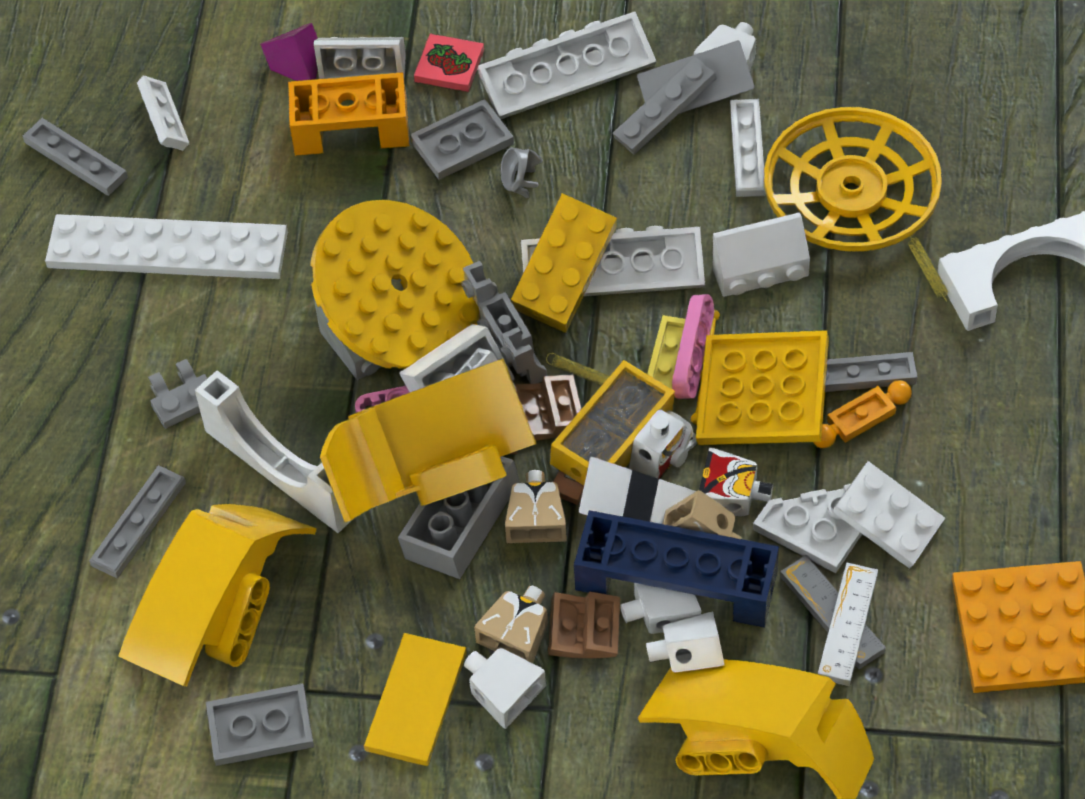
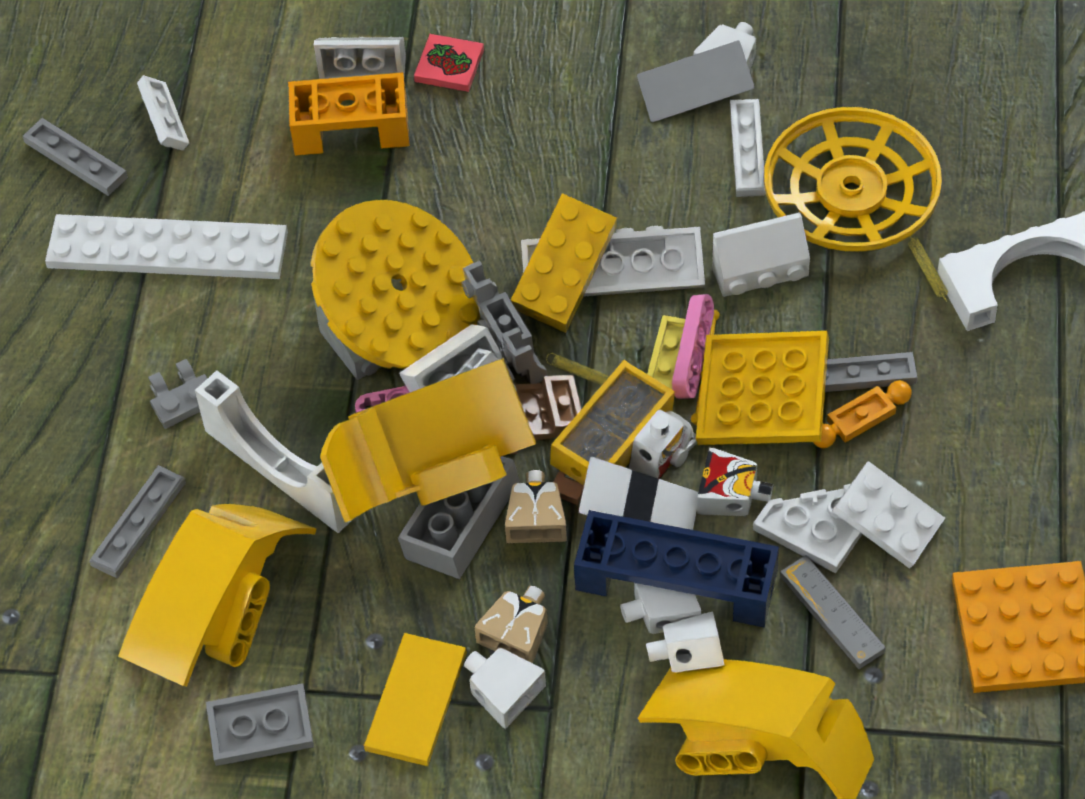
magenta slope [260,23,318,81] -> none
light grey plate [410,99,514,180] -> none
white plate [477,11,657,119] -> none
light grey piece [501,147,543,198] -> none
medium nougat slope [548,592,620,658] -> none
light grey plate [613,57,717,155] -> none
tan torso [662,490,742,539] -> none
white tile [818,563,878,686] -> none

